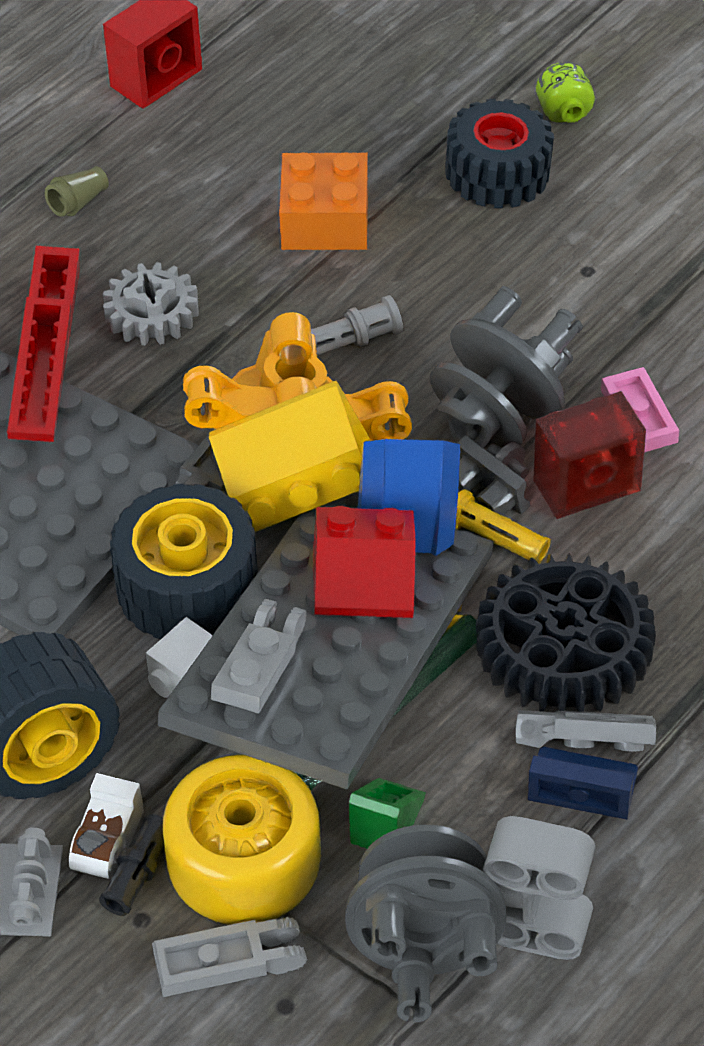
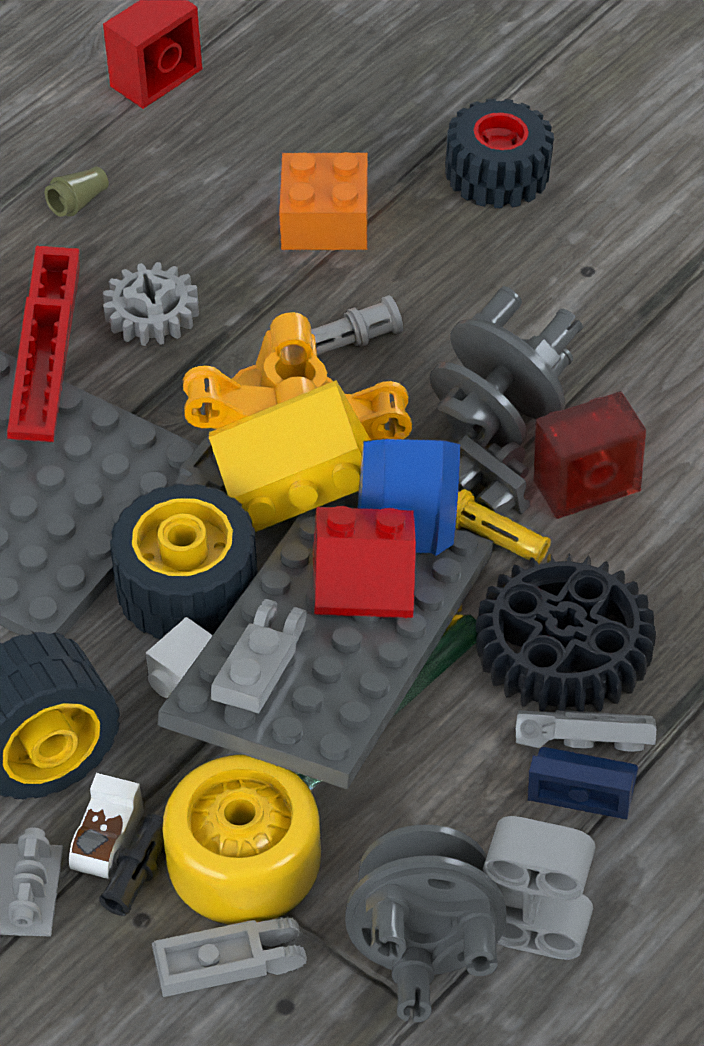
green slope [349,778,426,849] -> none
lime head [536,63,595,123] -> none
bright pink plate [601,367,679,454] -> none

